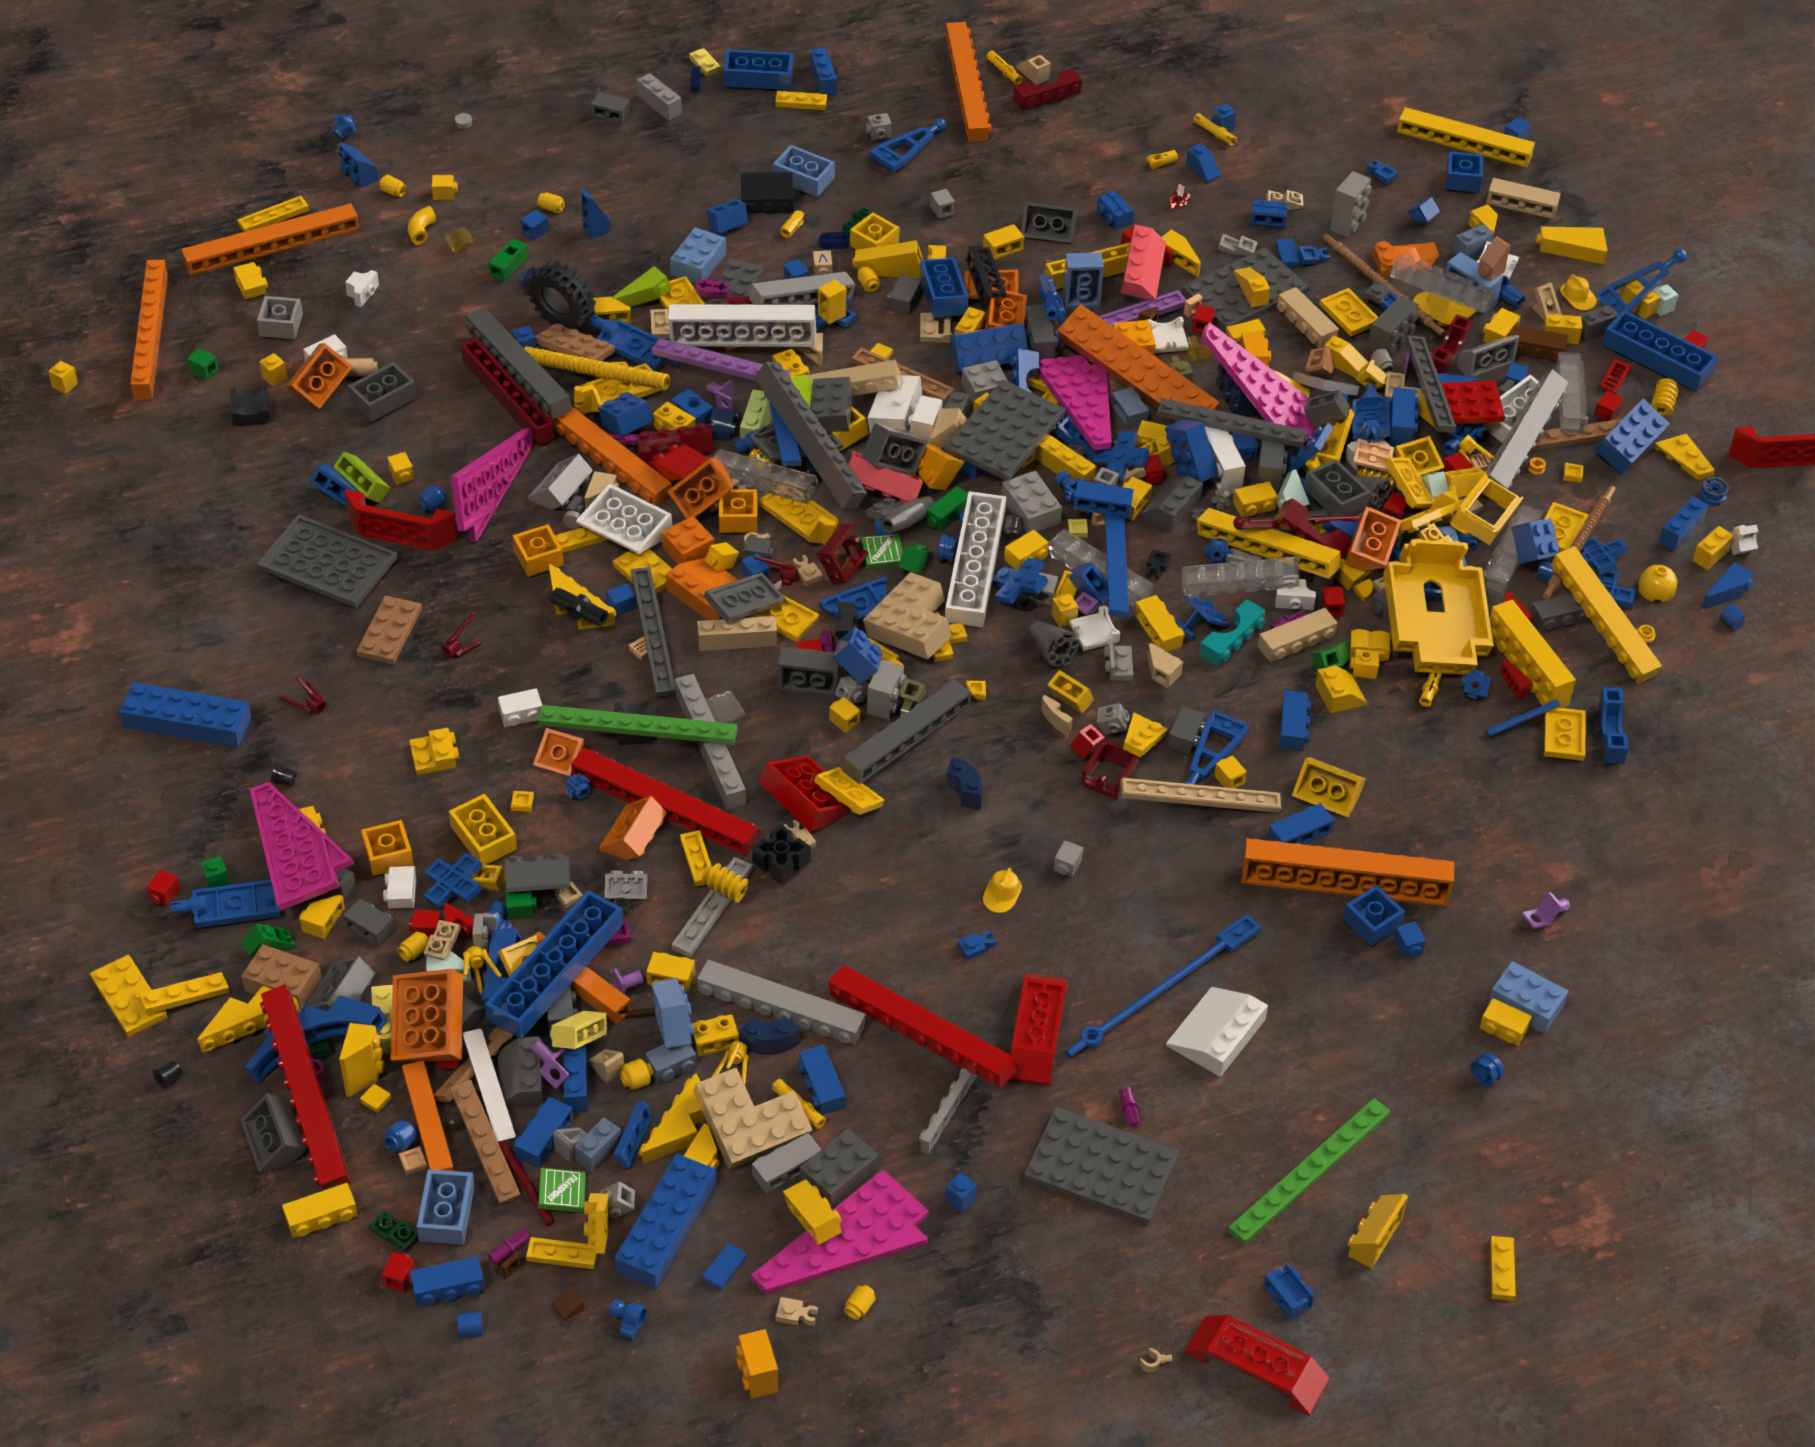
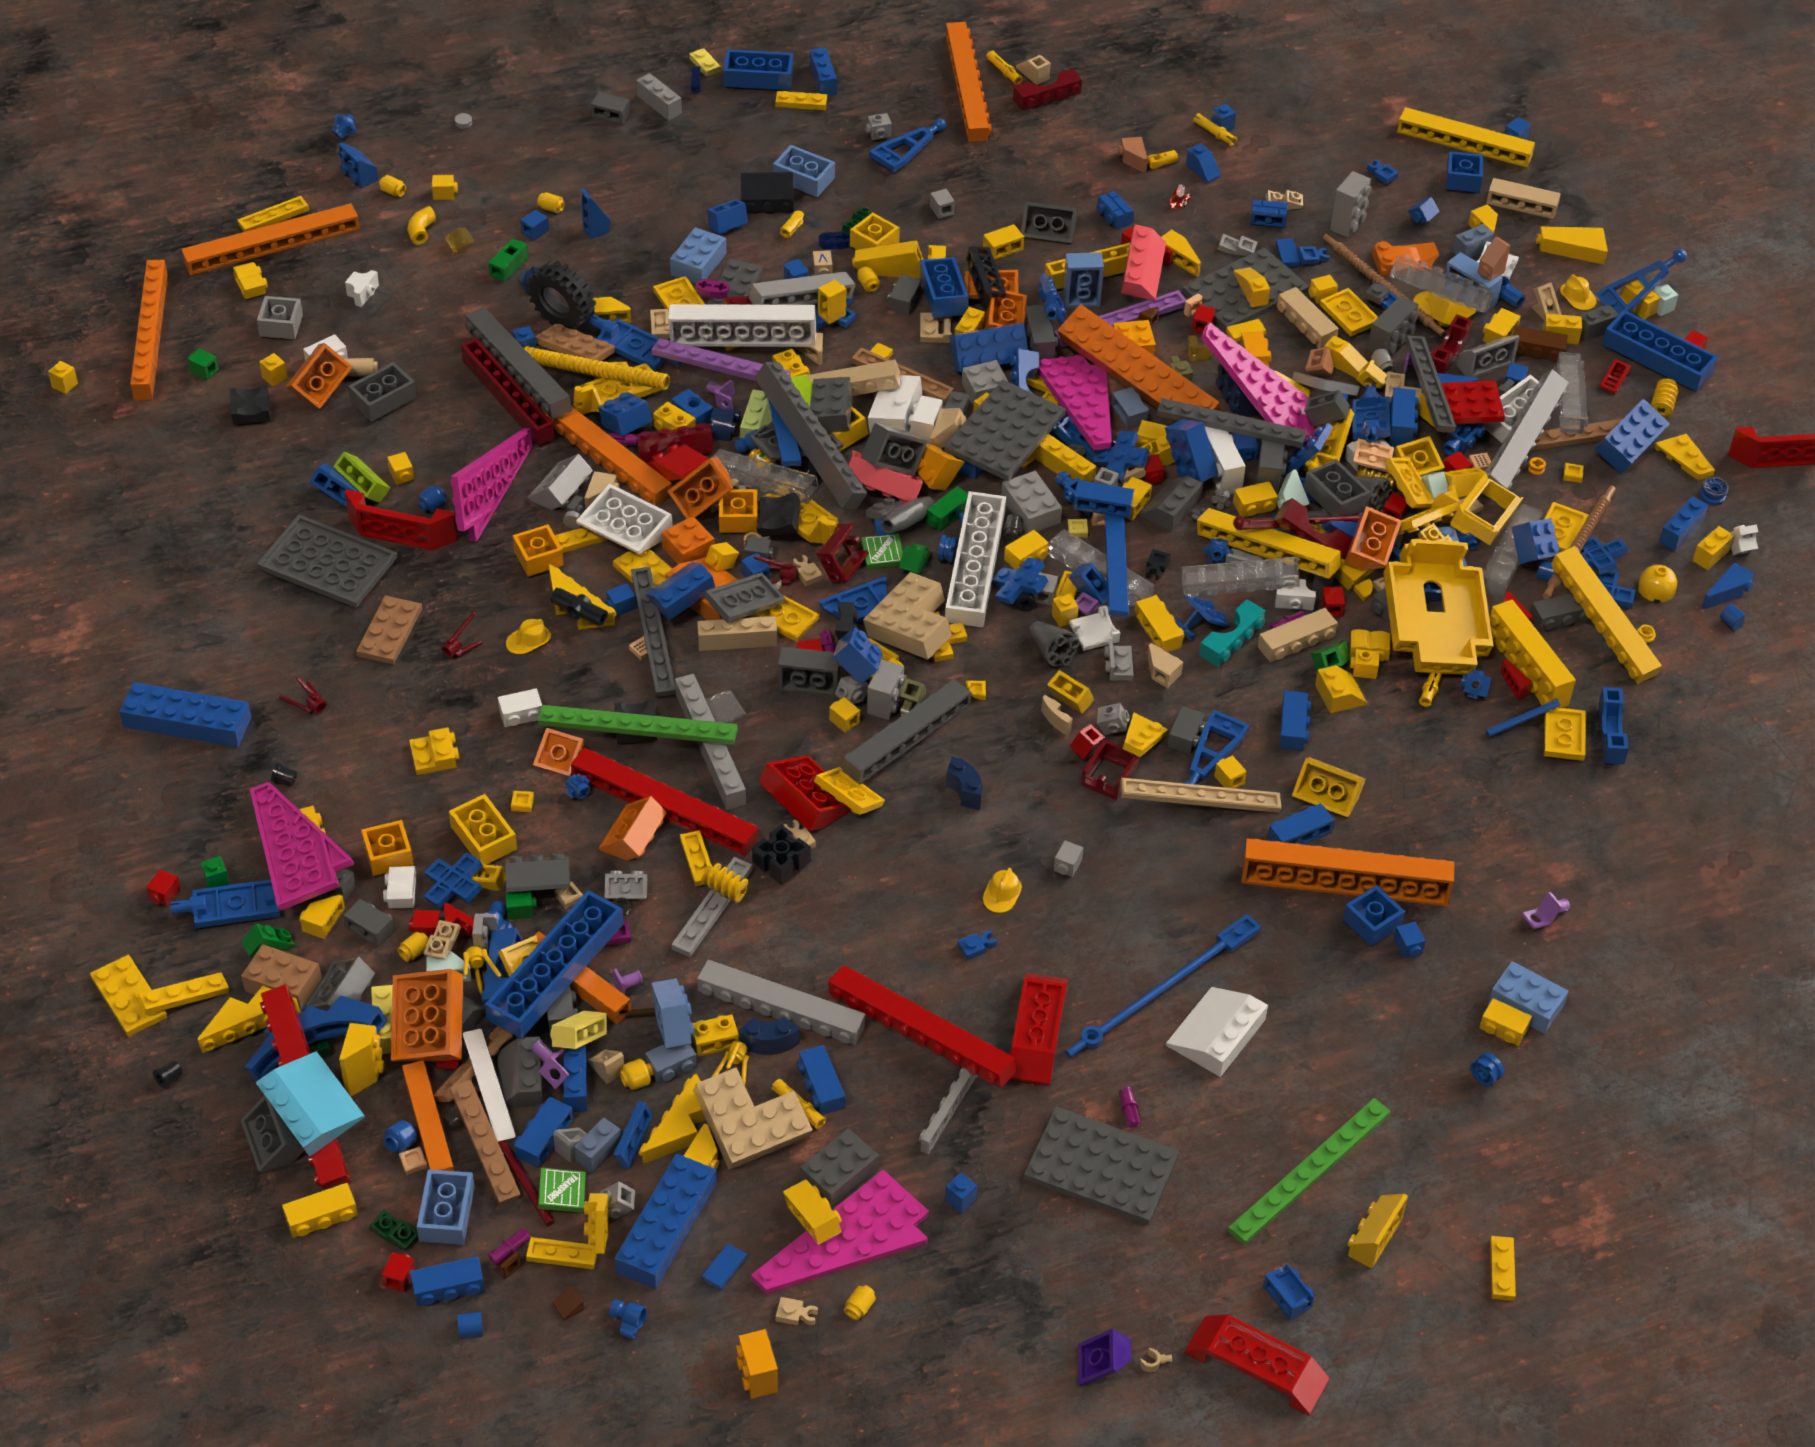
yellow tile [360,1084,392,1113] -> none
lime slope [613,266,671,307] -> none
yellow brick [646,952,695,993] -> none
light grey brick [752,1133,821,1194] -> none
white piece [1147,317,1189,353] -> none
yellow plant [1458,435,1494,468] -> none
red brick [1594,391,1624,421] -> none
none -> medium azure slope [256,1051,365,1157]
none -> yellow piece [506,619,551,655]
none -> blue slope [646,561,715,621]
none -> black brick [756,493,801,537]
none -> dark purple slope [1078,1328,1131,1387]
none -> nougat slope [1118,137,1148,172]
none -> yellow brick [1309,275,1338,304]

